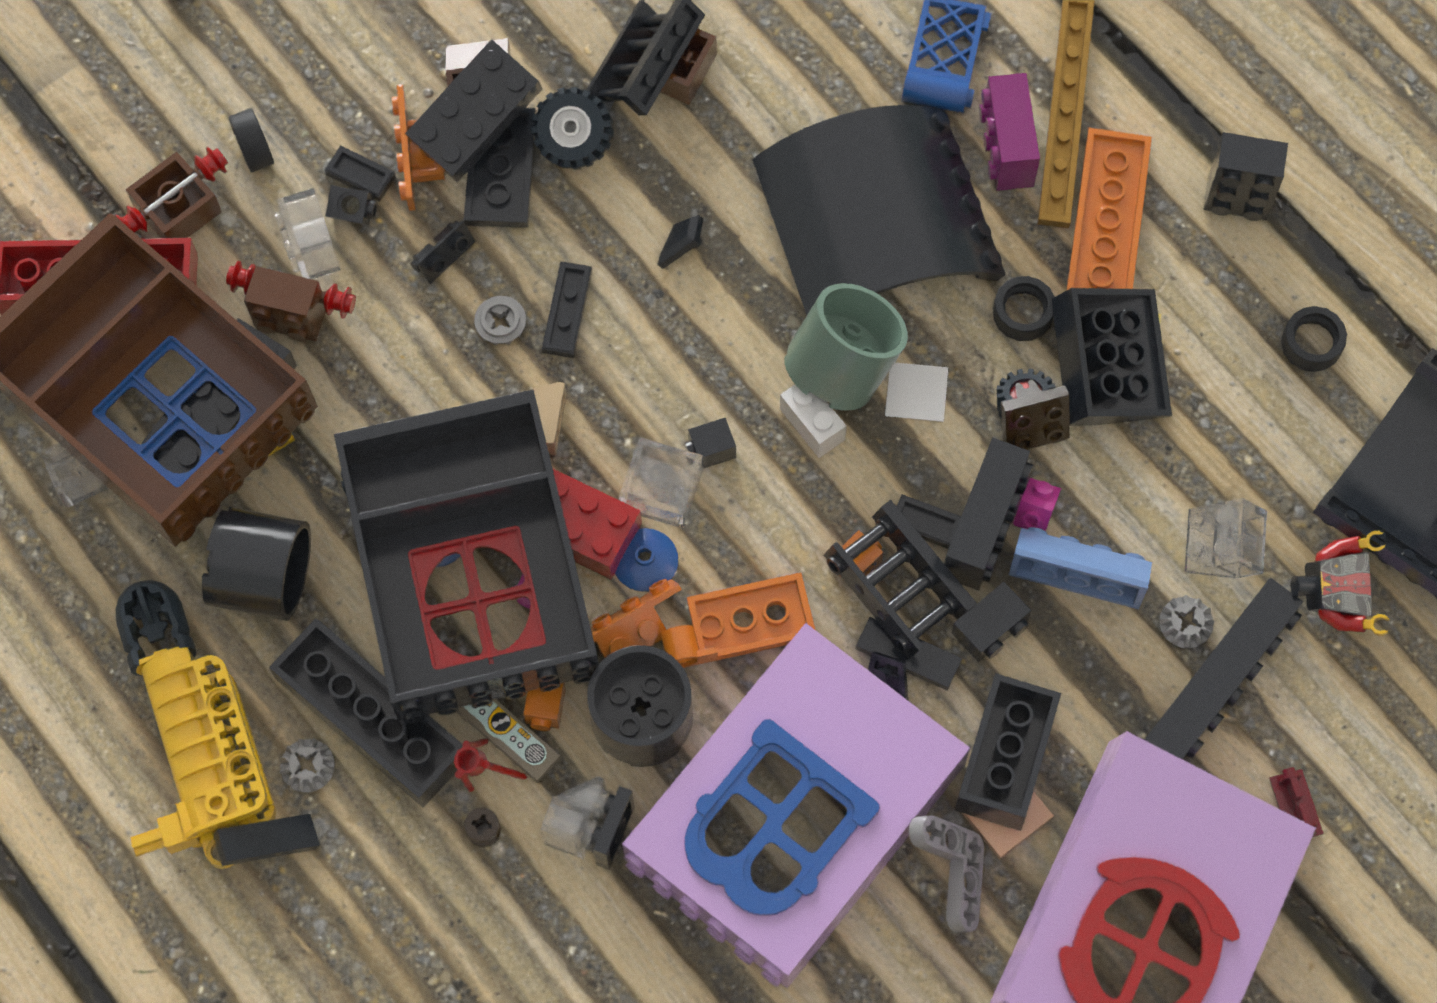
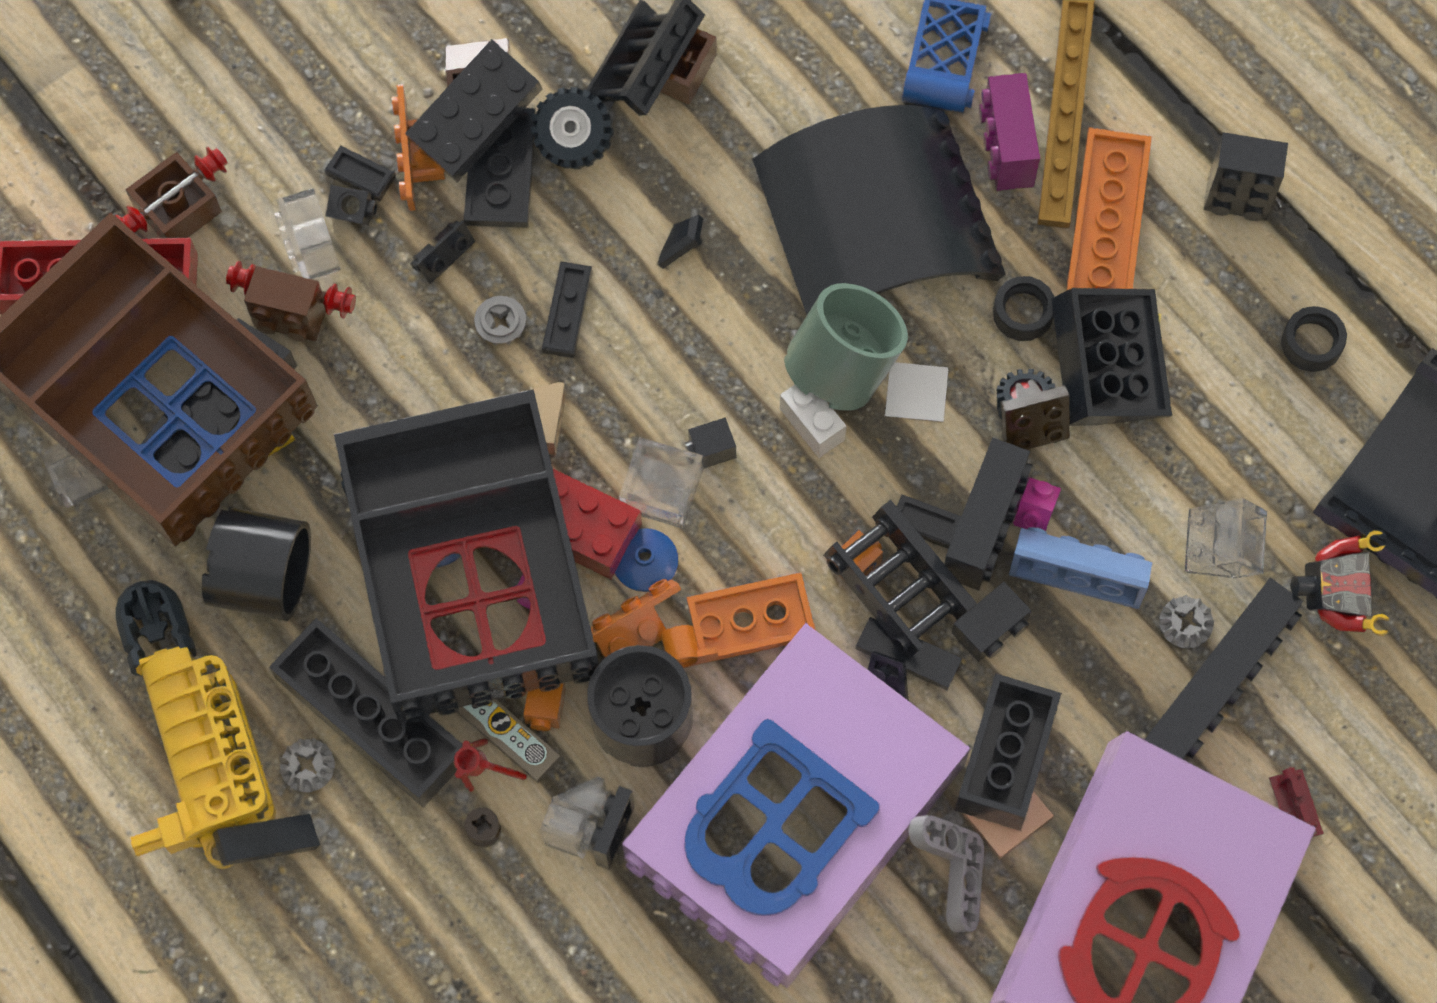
black tyre [228,108,274,173] -> none

